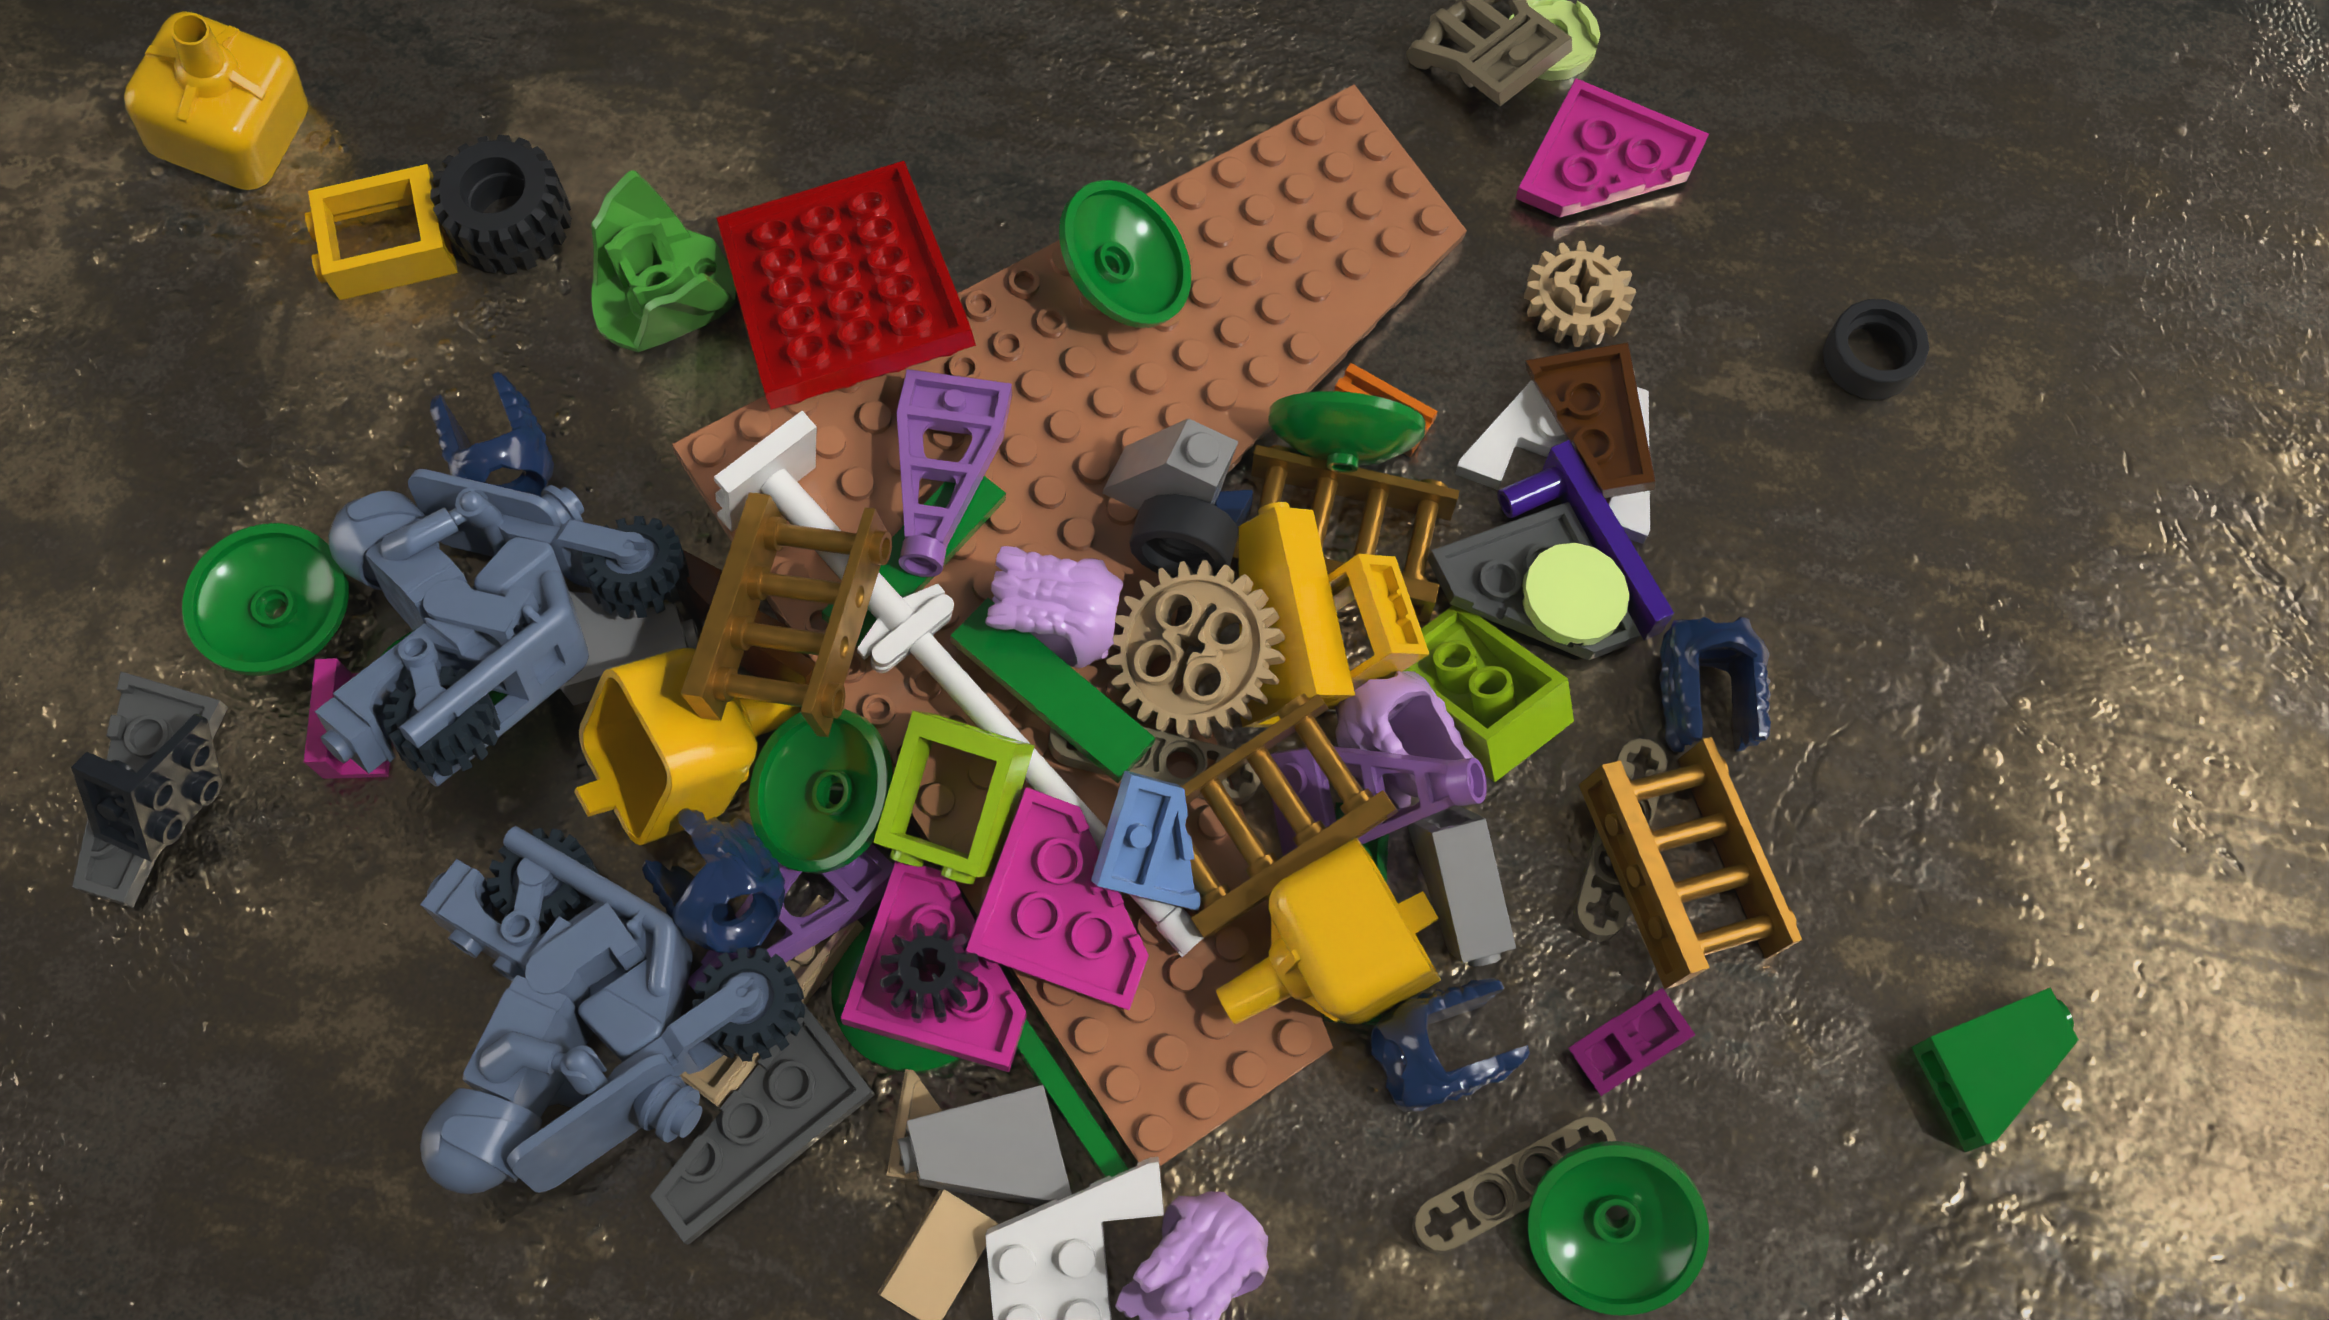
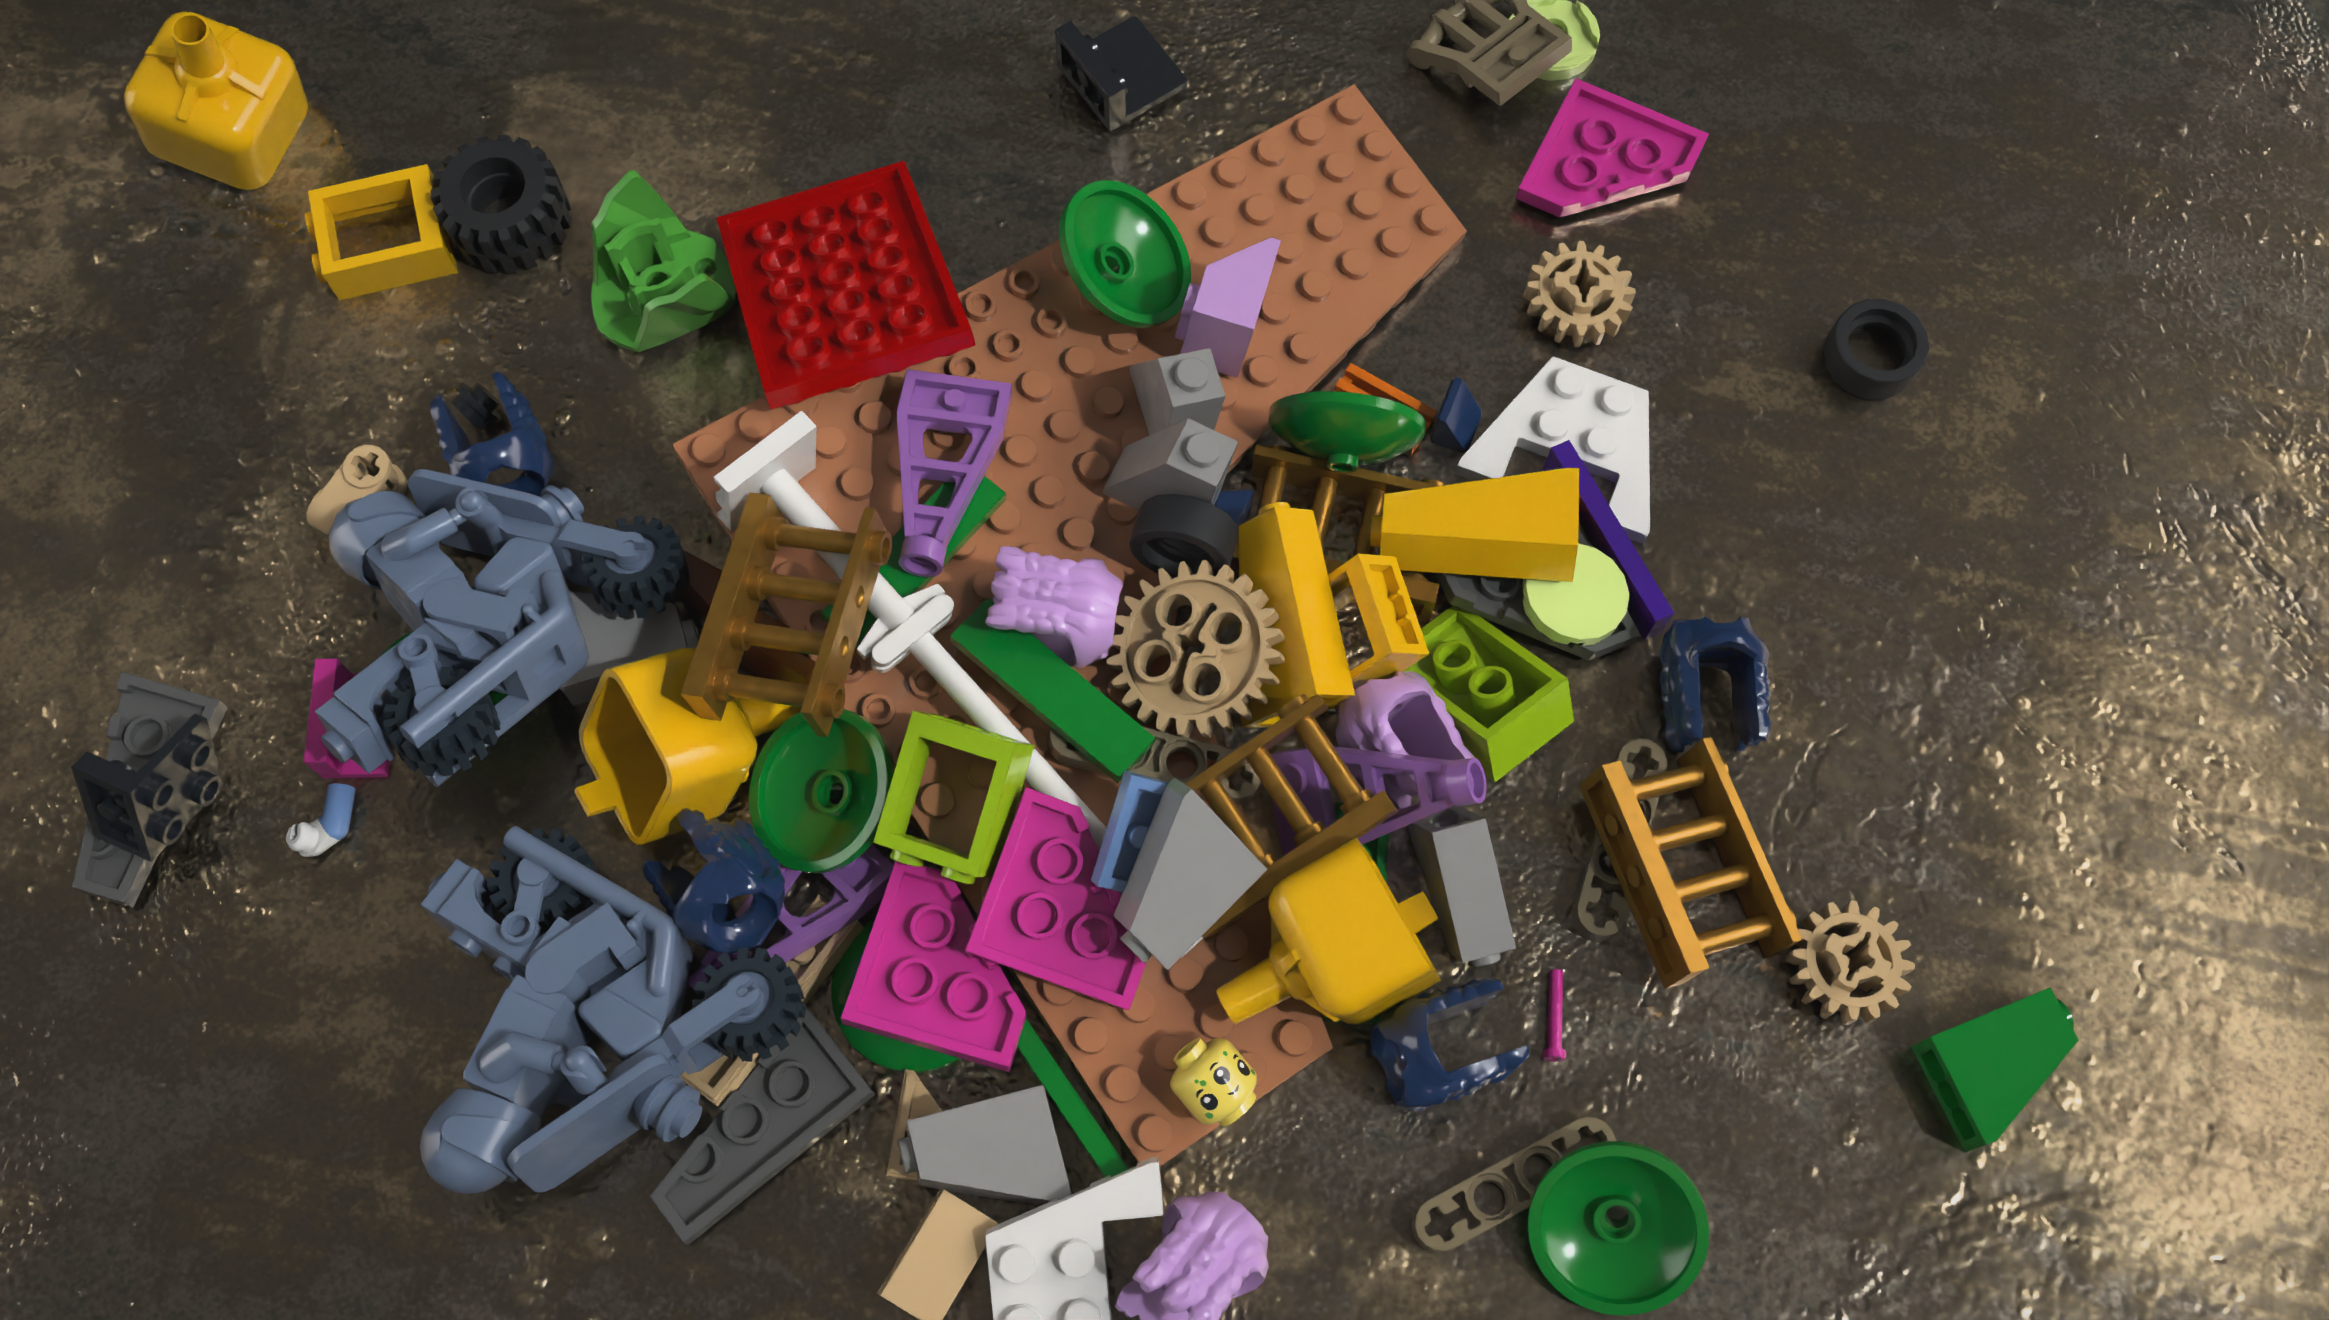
green dish [182,523,349,676] -> none
black gear [880,922,979,1023] -> none
reddish brown wing [1525,342,1655,498] -> none
magenta slope [1568,987,1696,1096] -> none
none -> arm [286,783,356,857]
none -> tan piece [307,444,408,536]
none -> black plate [451,383,501,430]
none -> black bracket [1055,17,1187,132]
none -> light grey slope [1114,778,1267,970]
none -> light grey slope [1129,348,1226,436]
none -> light yellow head [1170,1037,1257,1127]
none -> lavender slope [1175,237,1281,378]
none -> yellow slope [1370,468,1579,582]
none -> dark blue slope [1431,377,1482,453]
none -> dark pink piece [1543,969,1566,1062]
none -> tan gear [1786,900,1915,1025]

